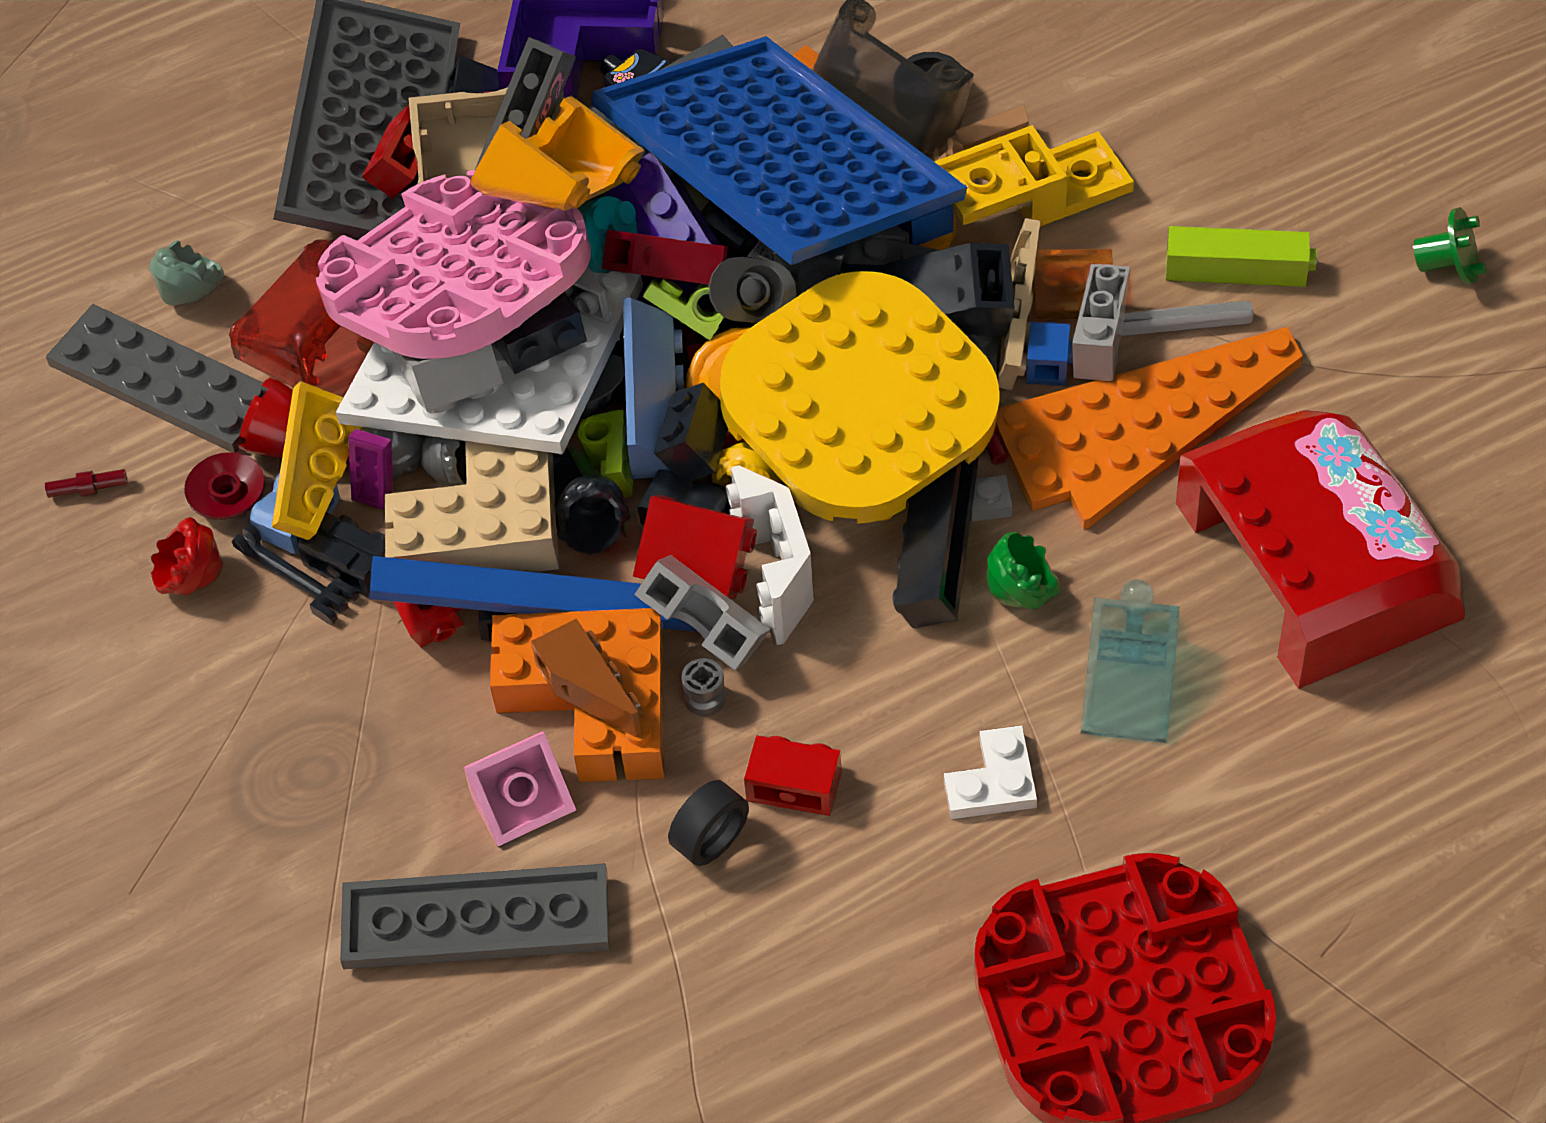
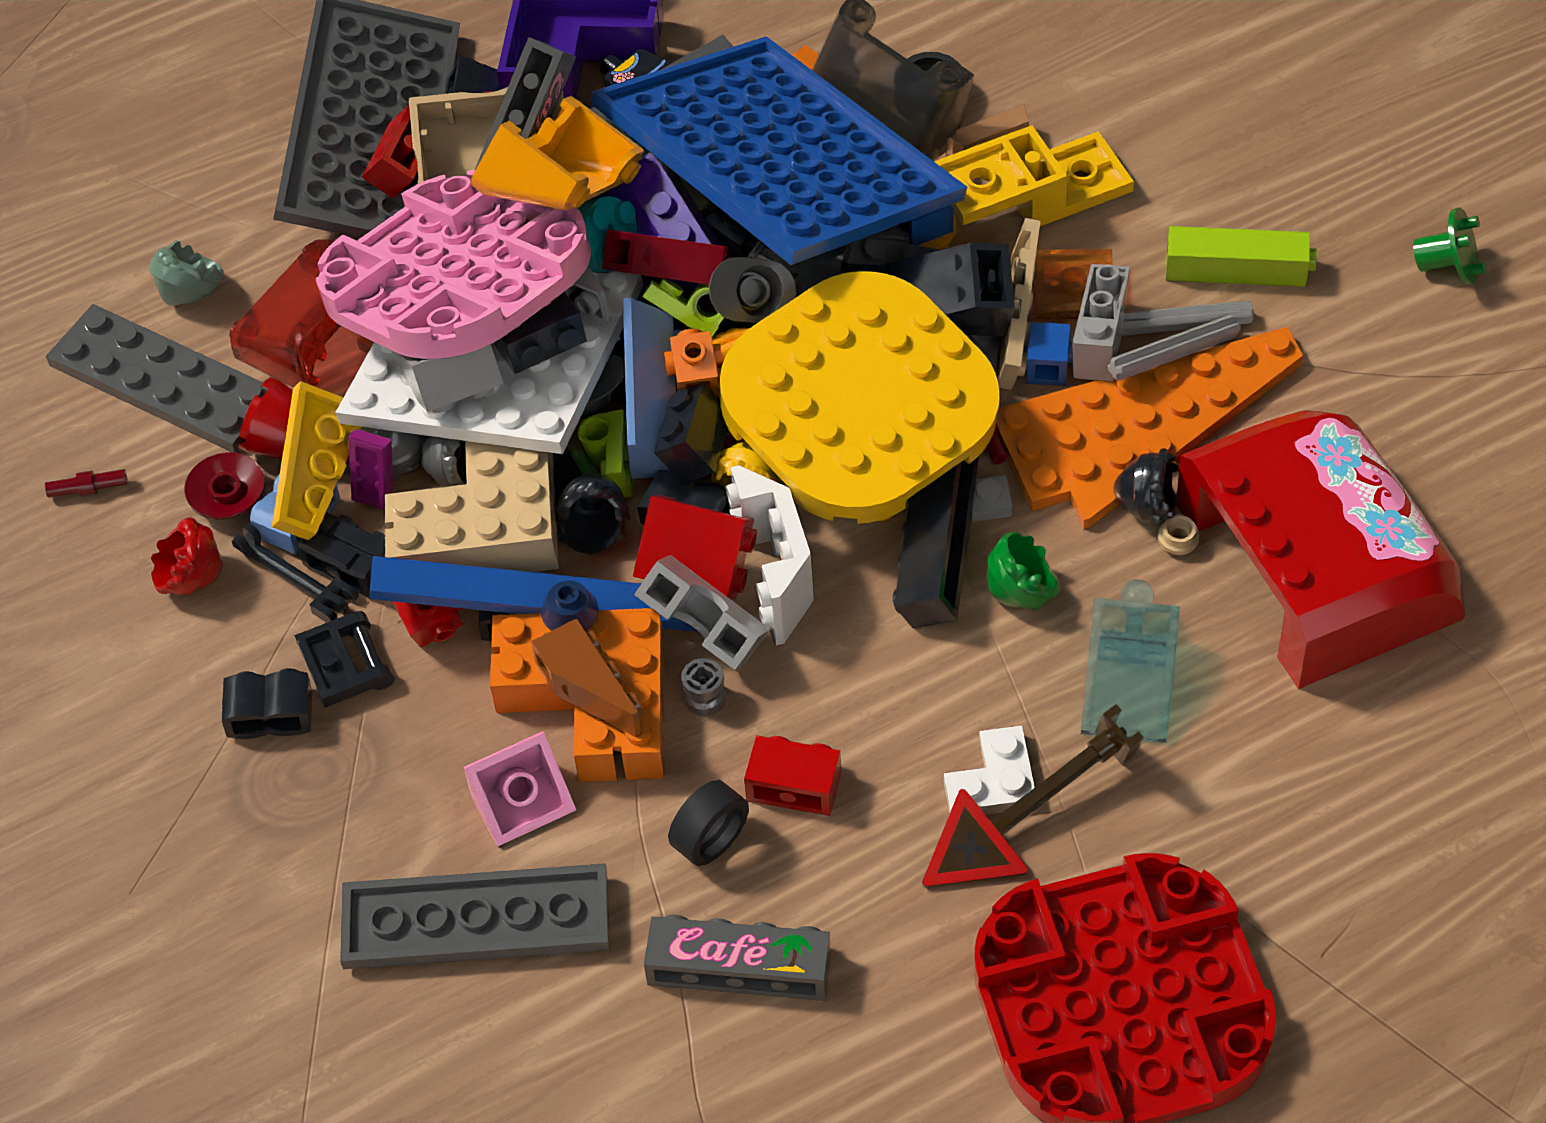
none -> black brick [222,668,312,739]
none -> black plate [294,611,395,708]
none -> dark blue cone [541,581,599,631]
none -> dark grey brick [644,915,831,1001]
none -> orange brick [664,329,723,391]
none -> dark brown piece [922,704,1144,887]
none -> light grey axle [1107,315,1241,380]
none -> black hair [1113,448,1179,525]
none -> tan plate [1158,515,1200,555]

